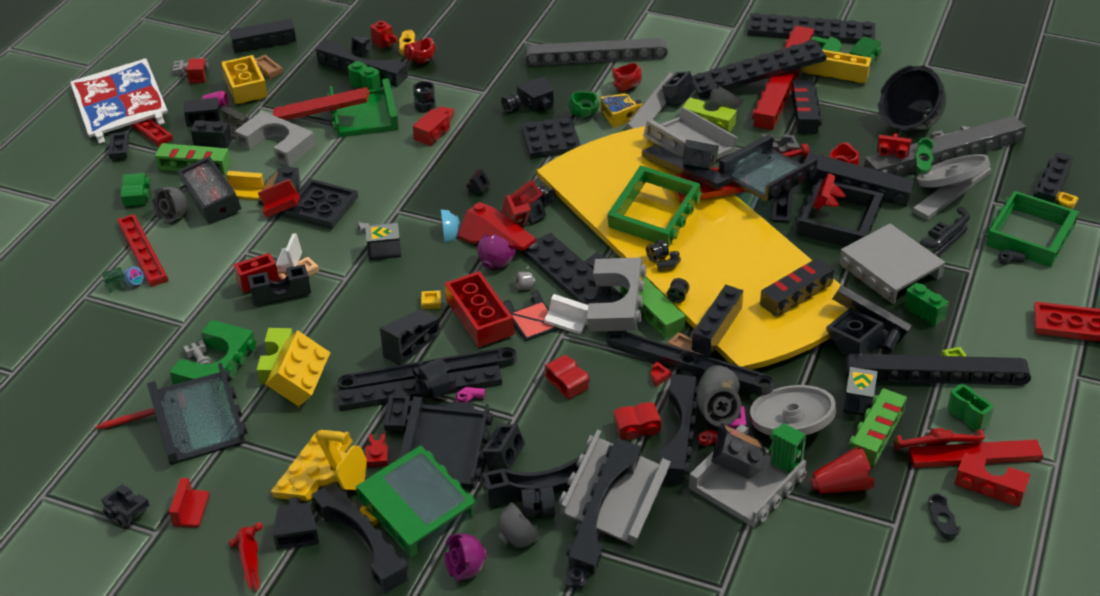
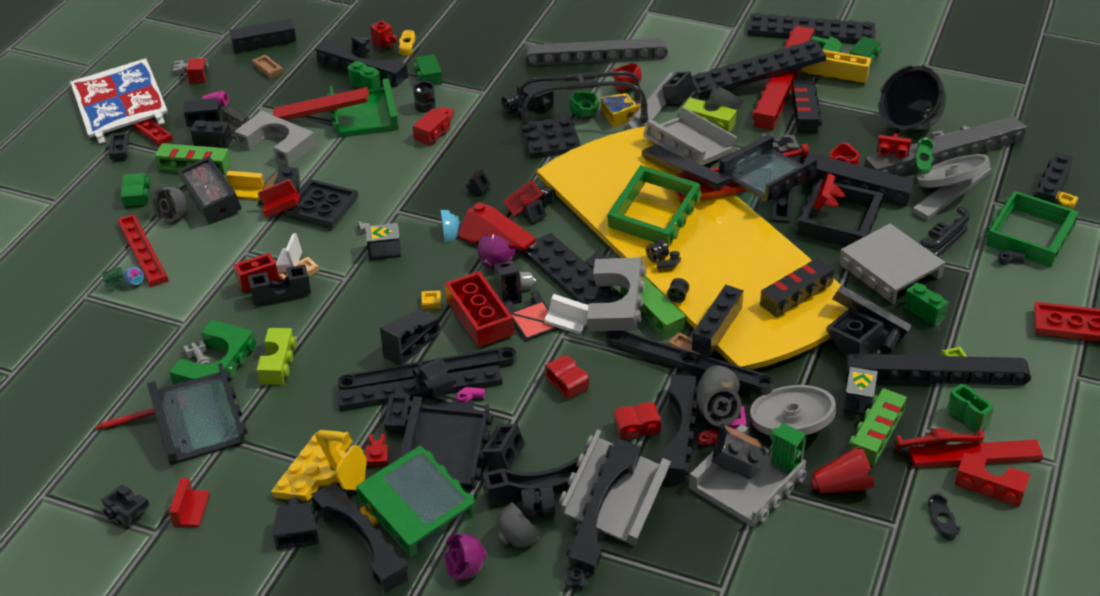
yellow brick [221,55,268,104] -> none
red piece [228,522,263,592] -> none
yellow brick [265,330,331,407] -> none
red hair [404,37,436,64] -> none
red panel [501,195,531,227] -> none
red tile [651,361,671,387] -> none
black torso [682,139,719,169] -> none
none -> green brick [413,54,442,85]
none -> black torso [494,261,522,304]
none -> black bar [517,71,648,133]

